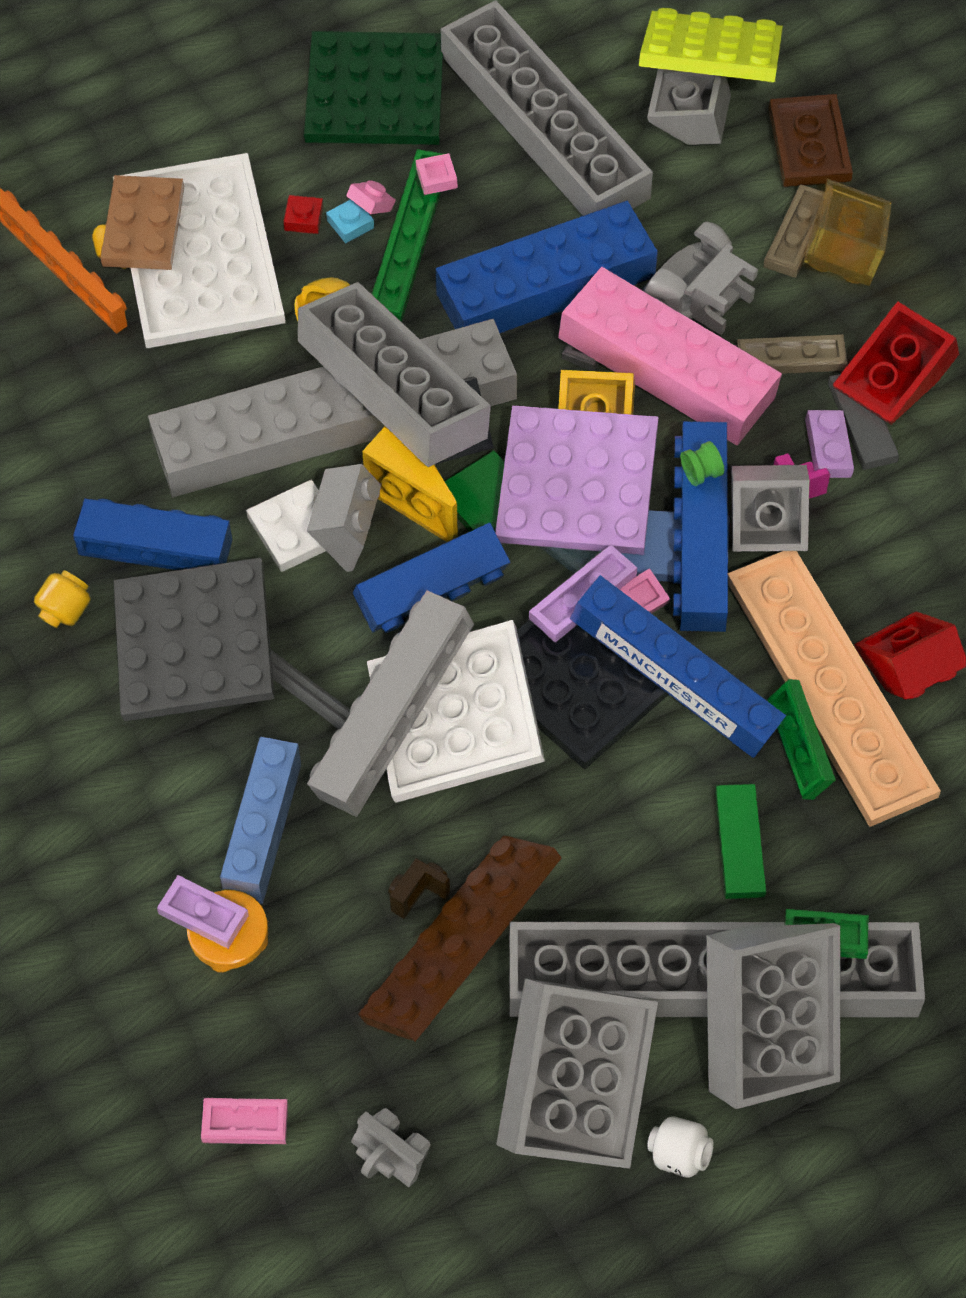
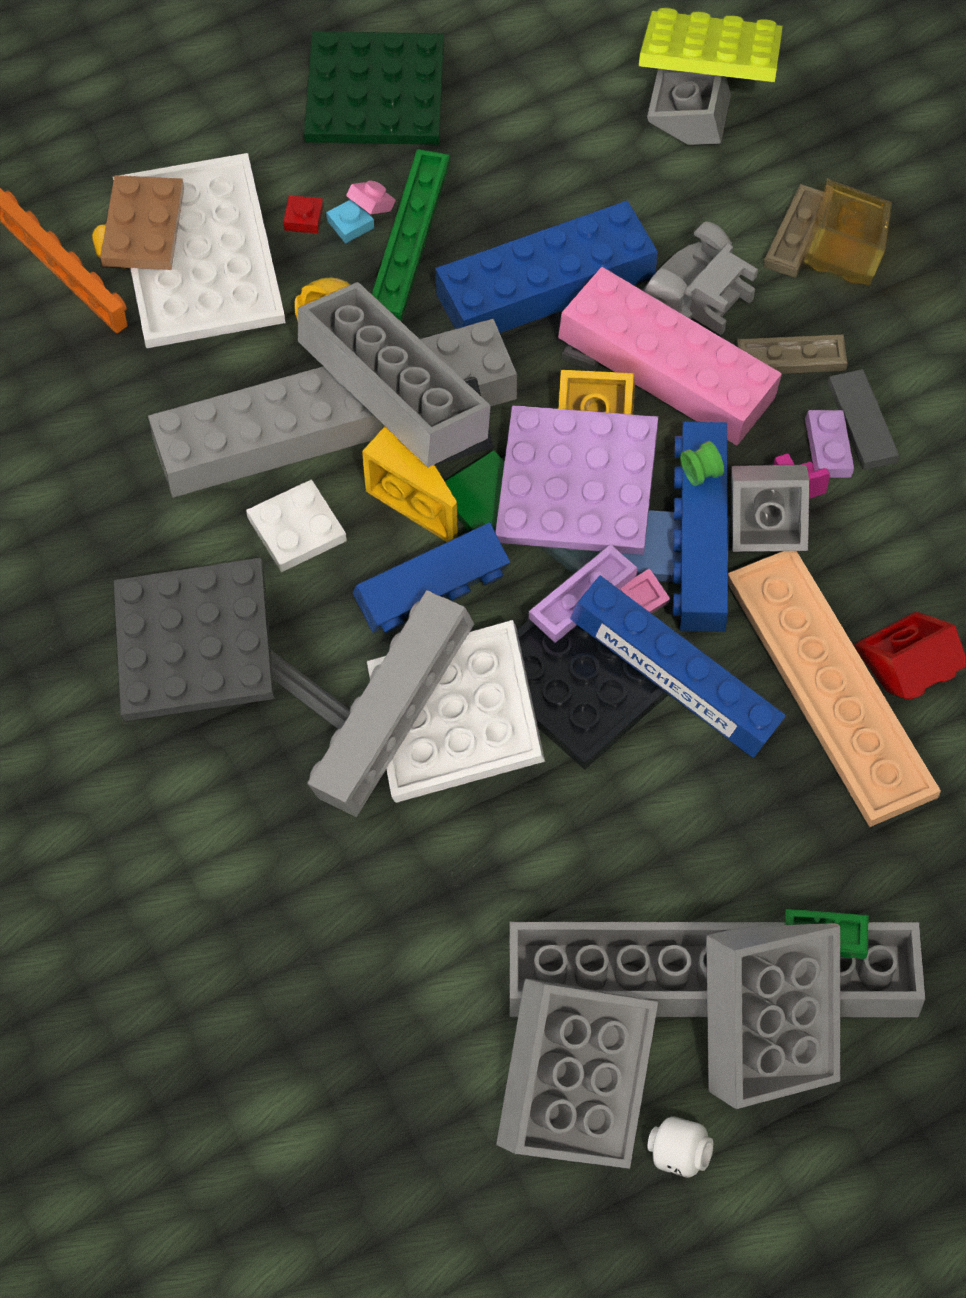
yellow head [34,570,91,628] -> none
blue brick [73,498,232,570] -> none
lavender plate [157,875,249,949] -> none
light orange tile [187,890,268,972] -> none
bright pink plate [201,1098,288,1144] -> none
medium blue brick [220,737,301,904] -> none
light grey slope [307,464,381,572] -> none
light grey hips [351,1108,431,1187] -> none
reddish brown plate [358,835,562,1042] -> none
dark brown bracket [388,858,450,919] -> none
bright pink plate [416,153,458,195] -> none
light grey brick [441,0,653,216] -> none
green tile [715,784,766,899] -> none
green tile [767,679,836,800] -> none
reddish brown plate [769,94,853,187] -> none
red slope [833,301,959,425] -> none

